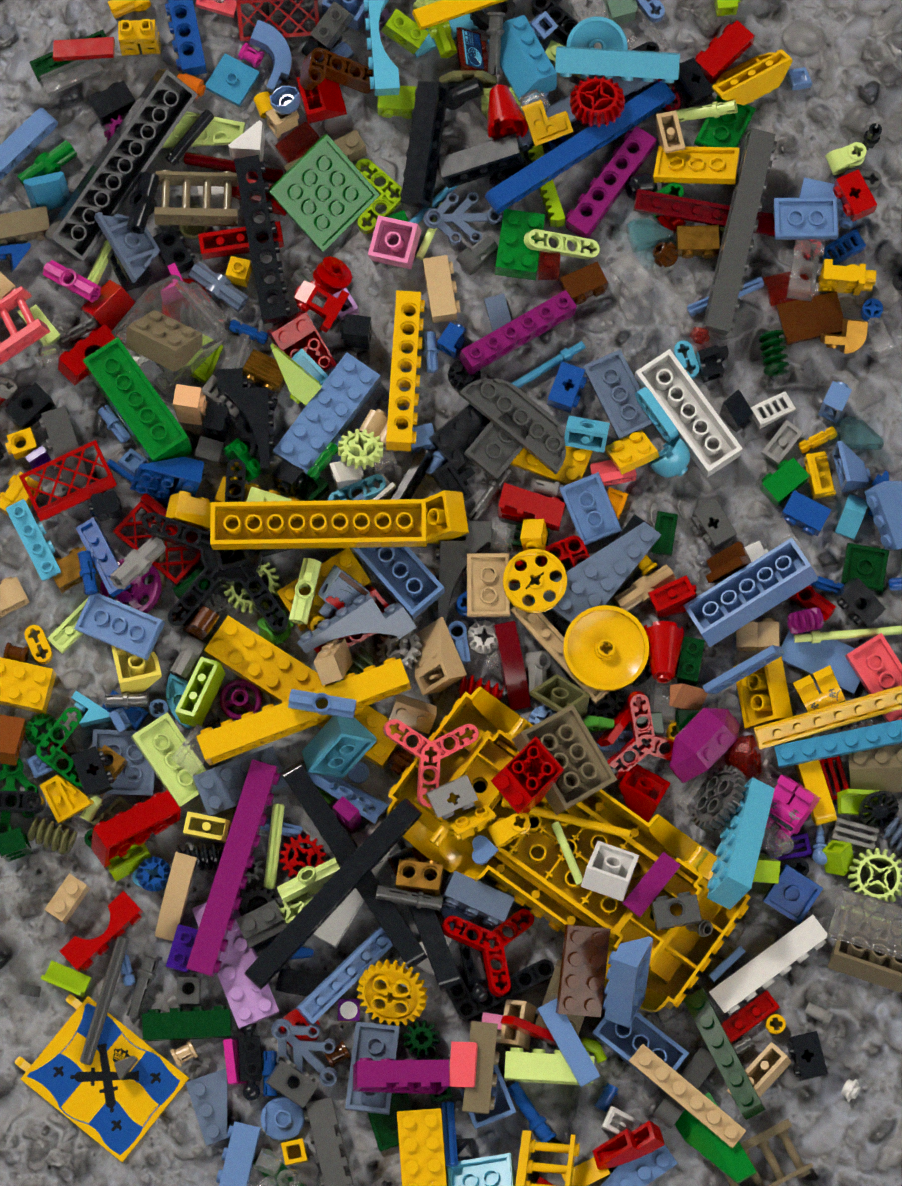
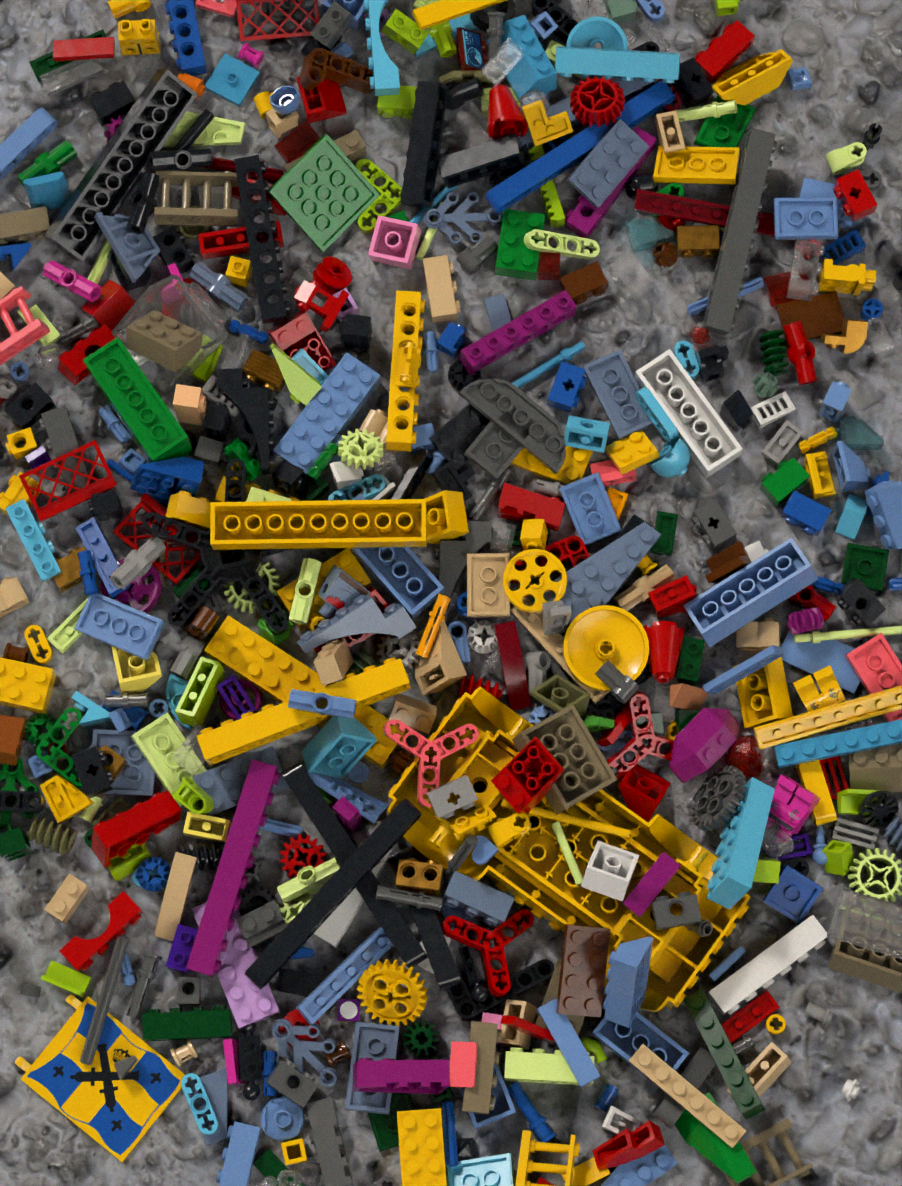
white slope [228,120,265,161] -> none
medium blue arch [249,20,291,93] -> none
clear brick [254,1147,284,1177] -> none
yellowish green axle [264,803,285,889] -> none
black brick [787,1031,828,1081] -> none
none -> medium blue bush [10,361,30,382]
none -> black piece [148,148,213,171]
none -> lime piece [171,776,214,814]
none -> medium azure beam [181,1073,219,1135]
none -> dark purple tile [216,675,257,720]
none -> yellow hinge [395,342,421,388]
none -> light orange pin [415,594,451,658]
none -> dark grey axle [443,835,478,880]
none -> clear brick [481,37,524,86]
none -> light grey slope [542,600,572,635]
none -> sand blue plate [567,119,650,208]
none -> dark grey piece [595,661,640,704]
none -> sand green gear [752,372,779,398]
none -> red piece [783,320,817,385]

